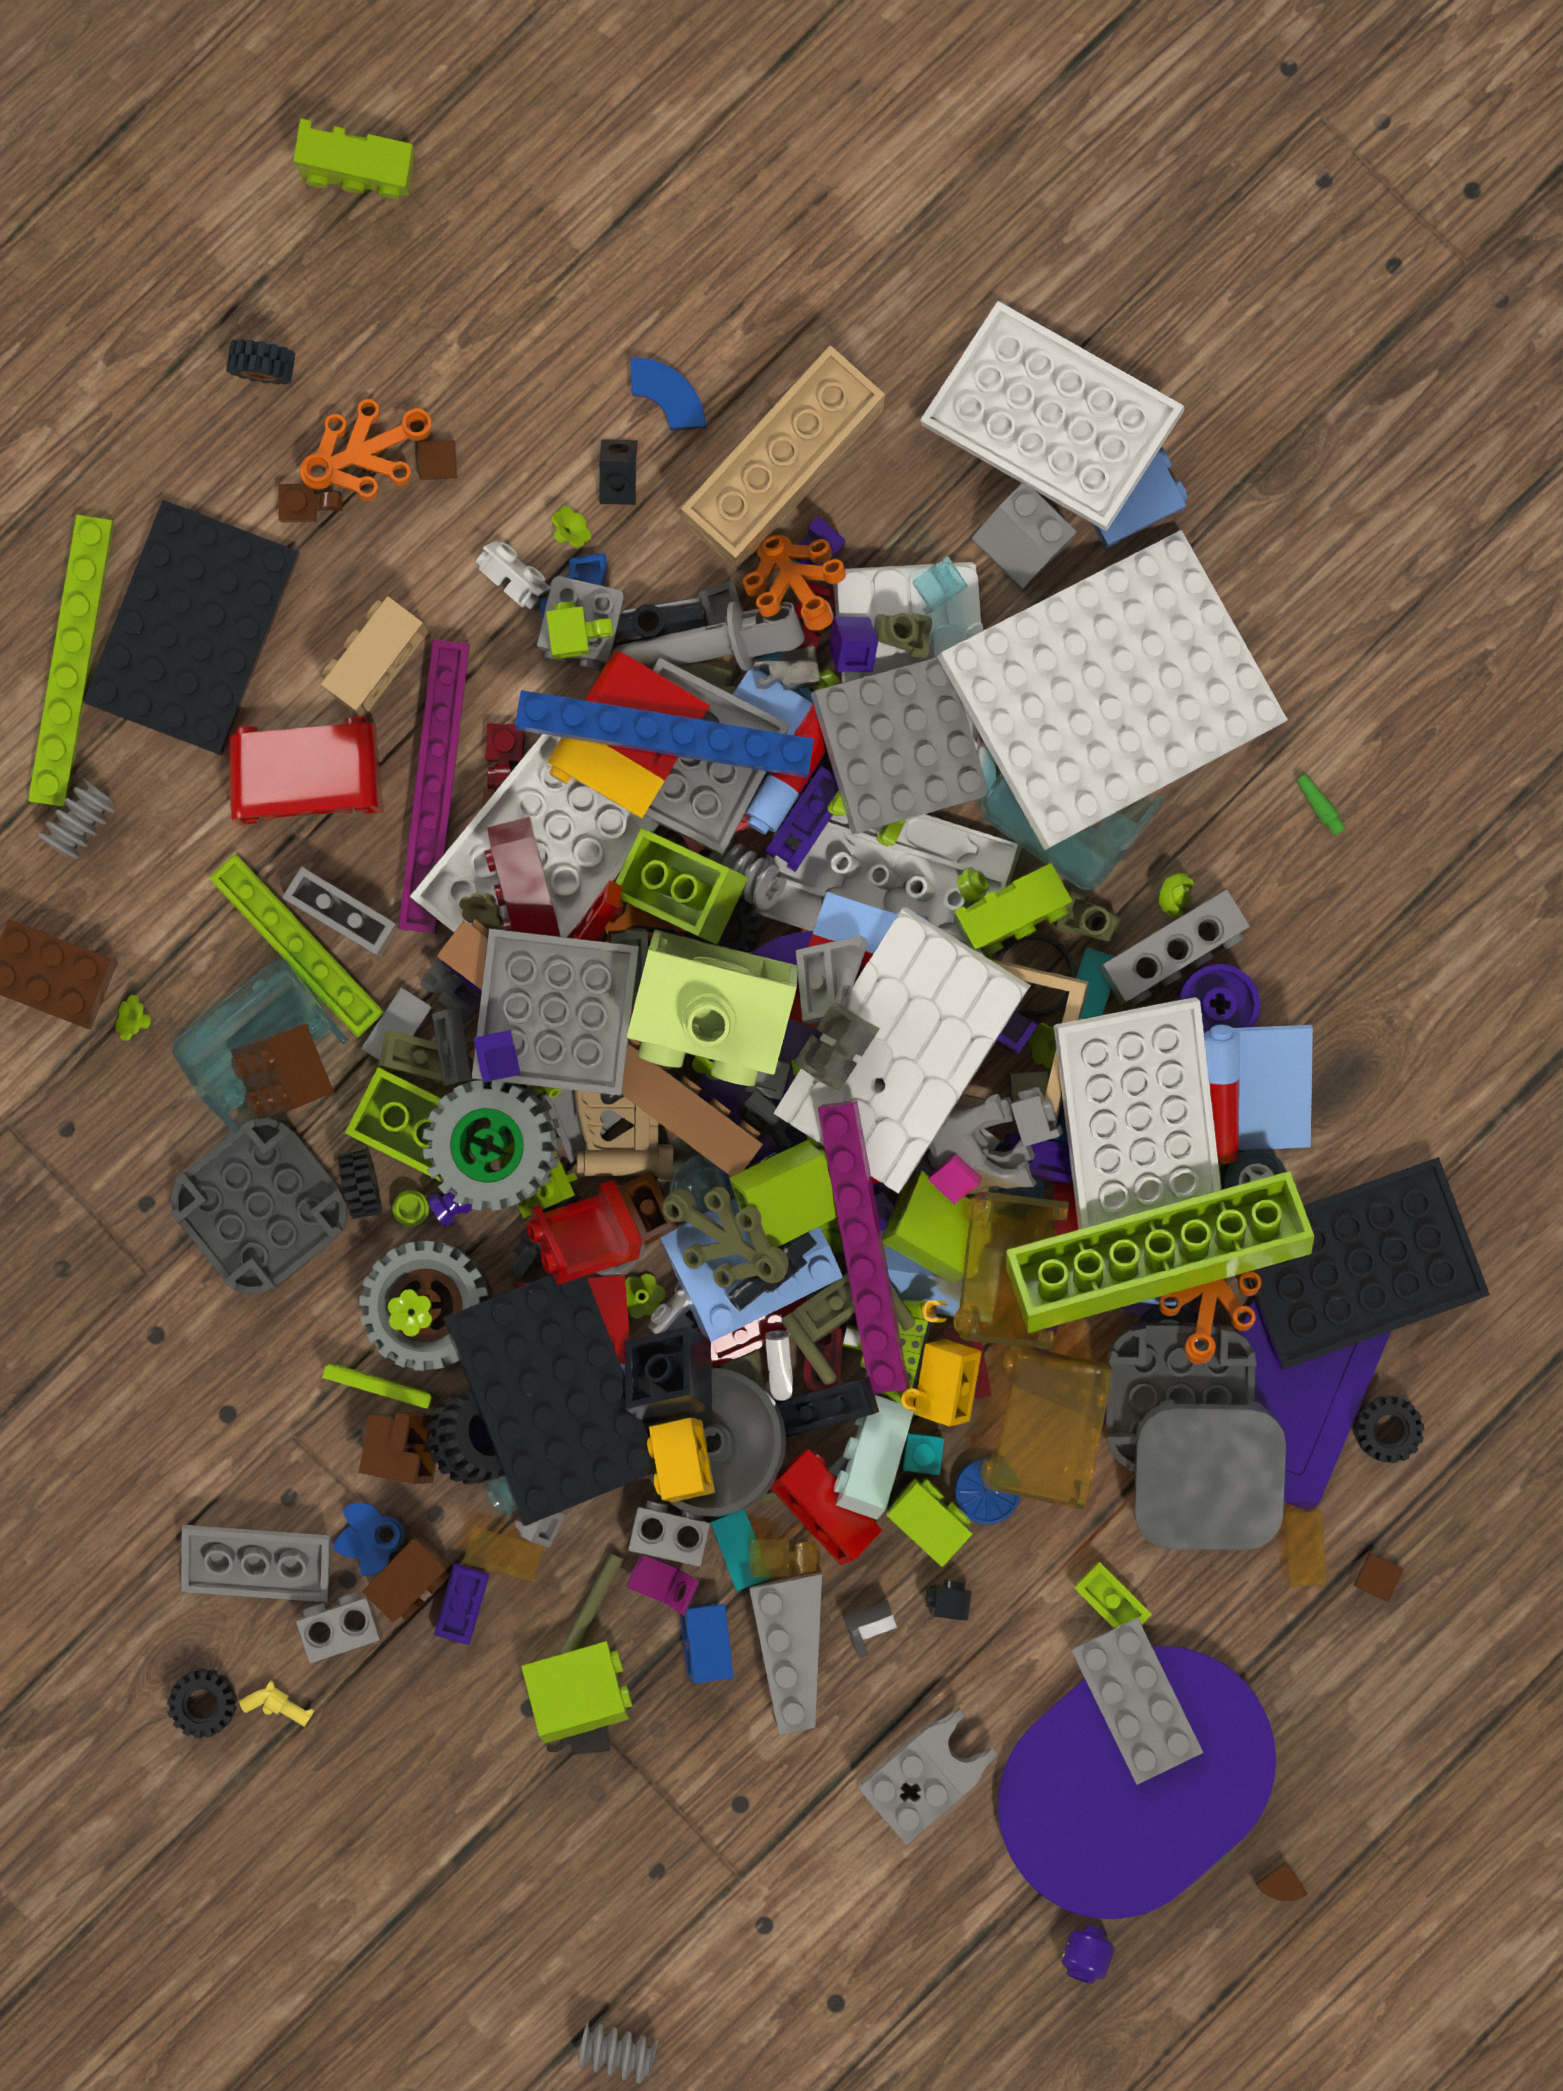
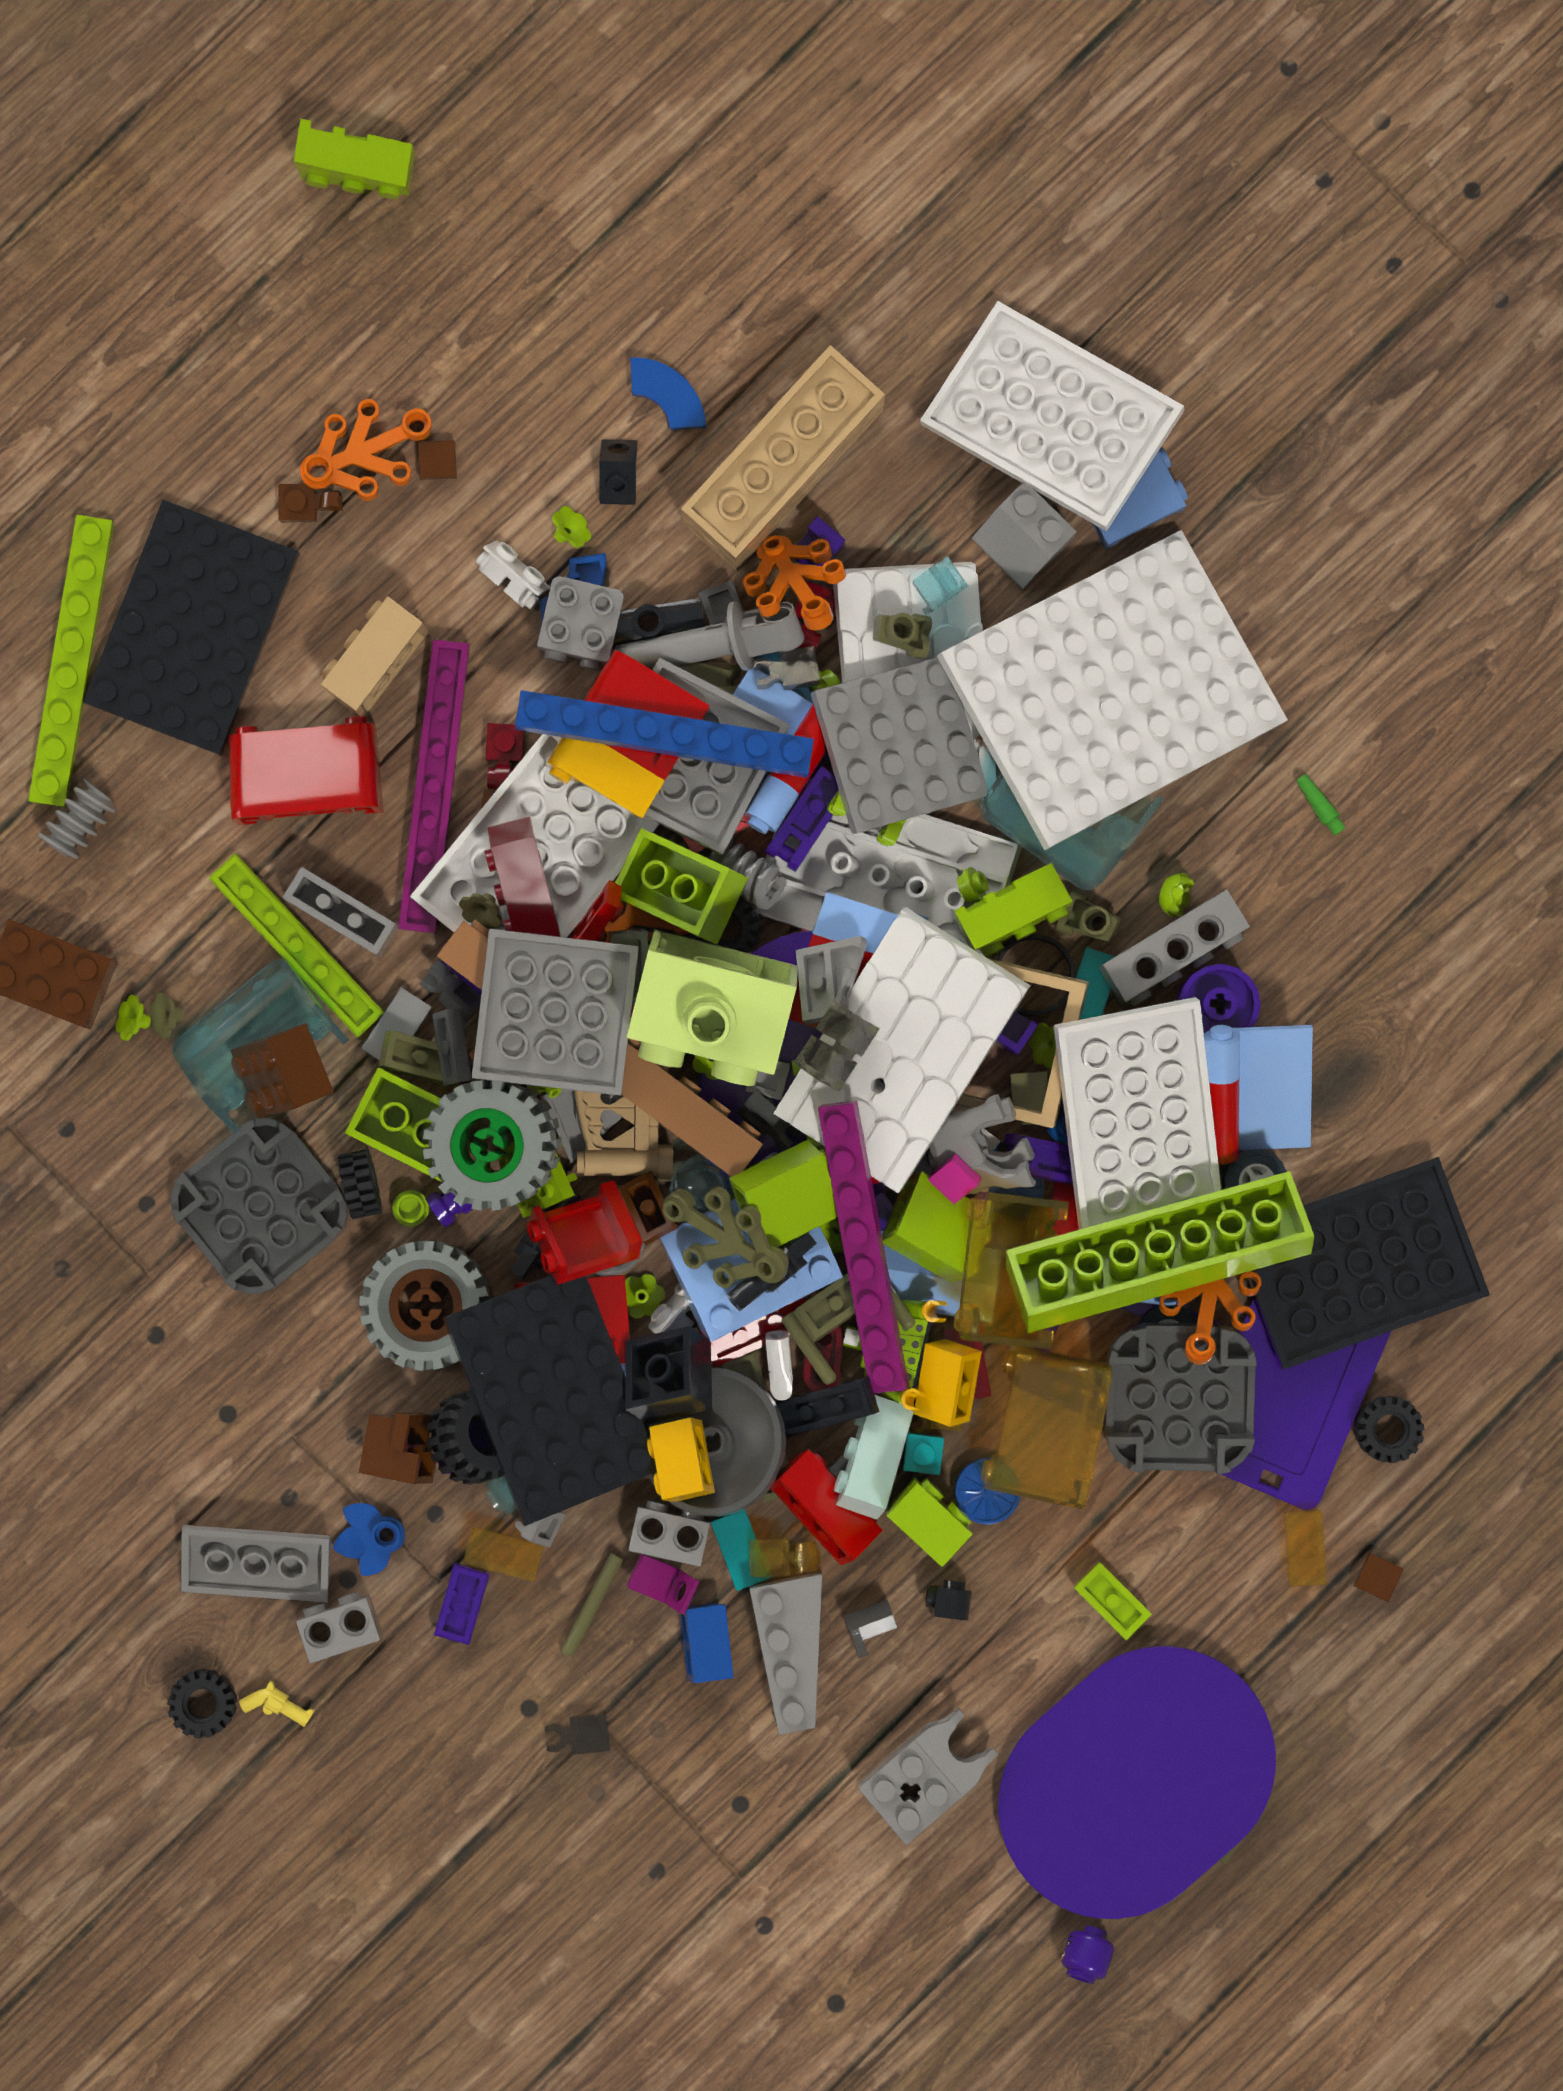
black wheel [226,339,296,385] -> none
lime tile [322,1363,435,1409] -> none
reddish brown brick [362,1533,451,1623] -> none
lime plant [388,1289,432,1336] -> none
dark purple panel [473,1030,520,1082] -> none
lime brick [521,1641,633,1744] -> none
lime brick [546,602,614,660] -> none
light grey piece [578,2020,659,2084] -> none
dark purple panel [829,616,878,672] -> none
light grey brick [1011,1087,1063,1147] -> none
light grey plate [1071,1617,1203,1785] -> none
dark grey tile [1133,1399,1286,1550] -> none
reddish brown tile [1255,1862,1307,1901] -> none
none -> olive plant [150,992,184,1039]
none -> clear yellow hand [909,1414,962,1433]

